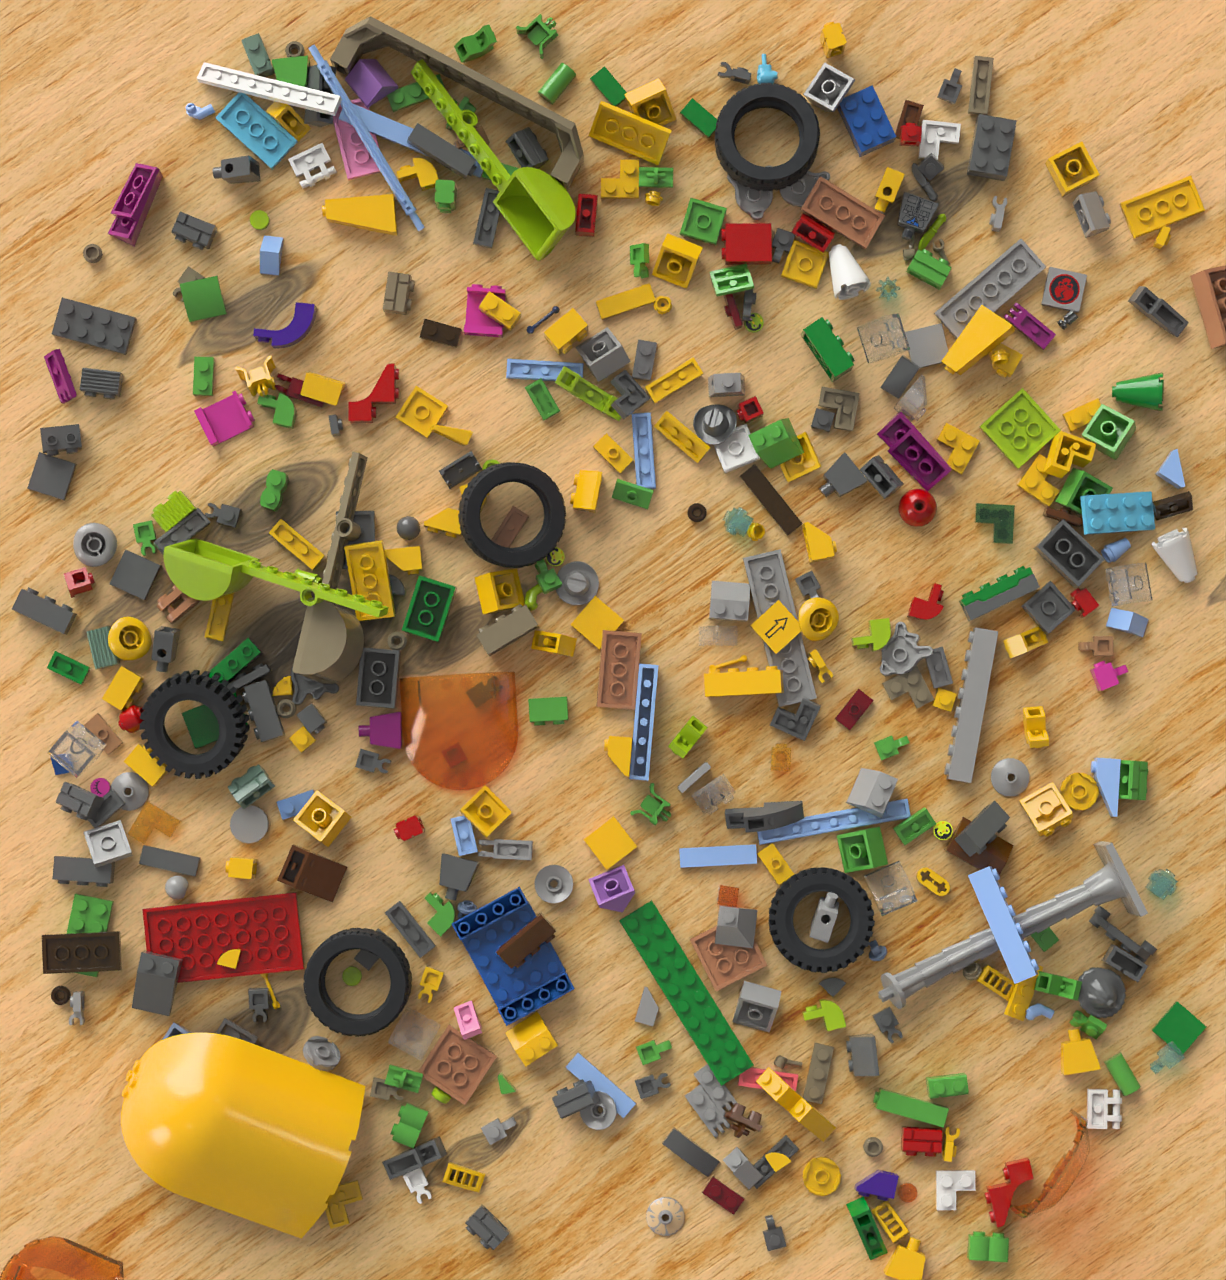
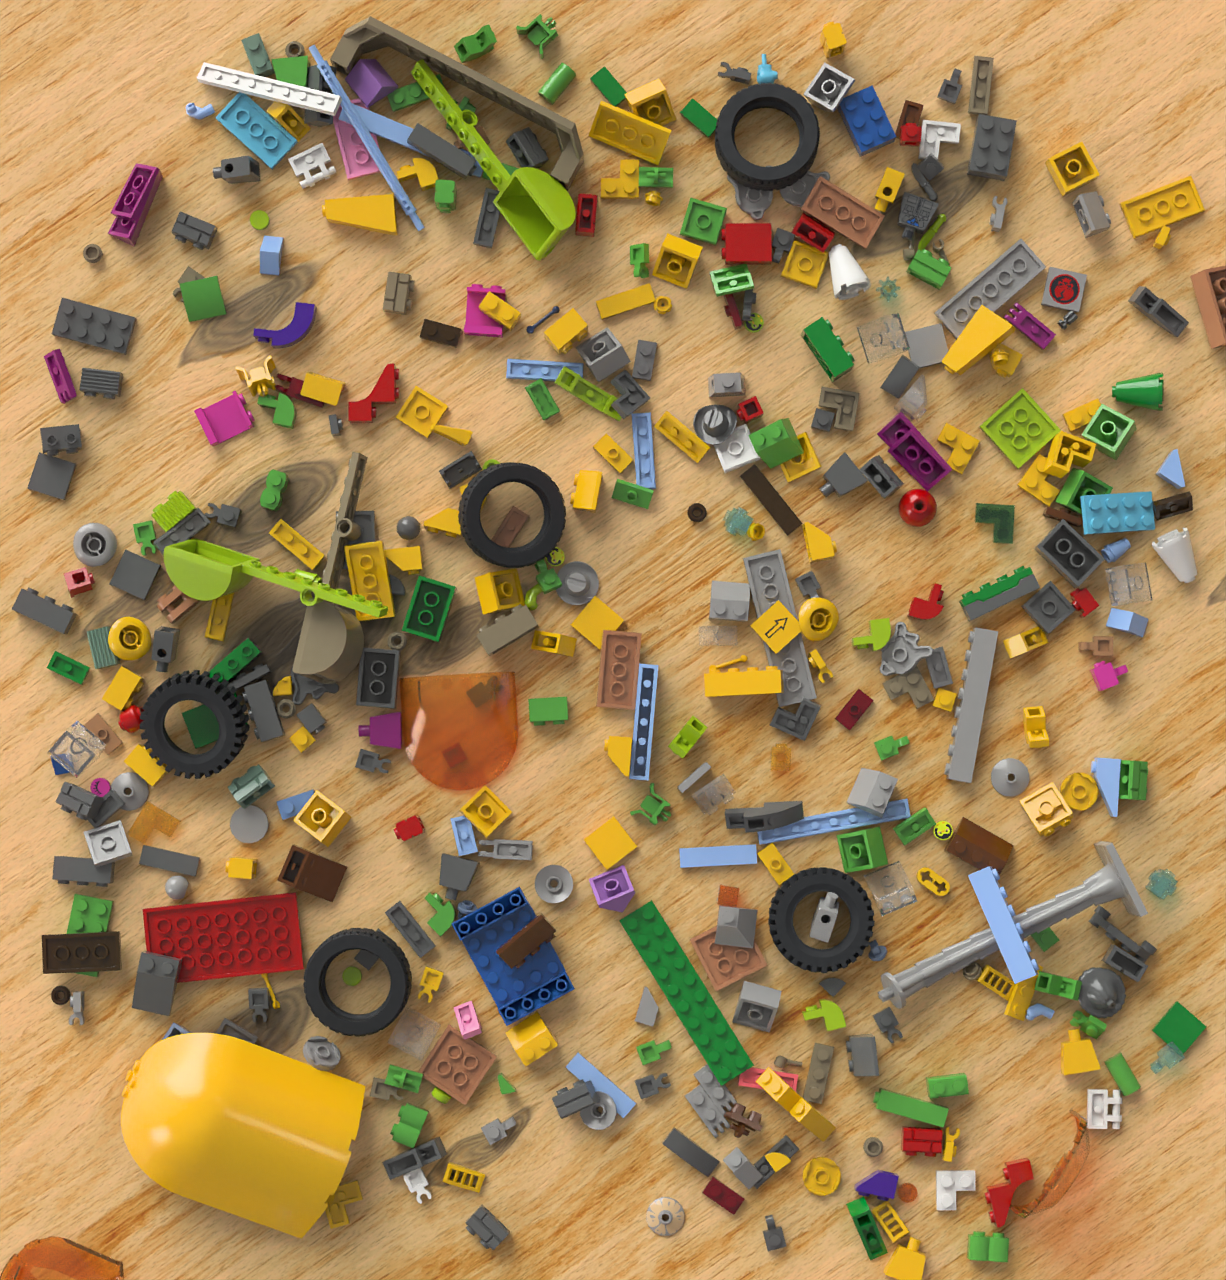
bright green plate [193,357,214,396] -> none
yellow tile [217,949,241,969] -> none
yellow plate [645,357,704,404] -> none
dark grey brick [954,801,1010,856] -> none

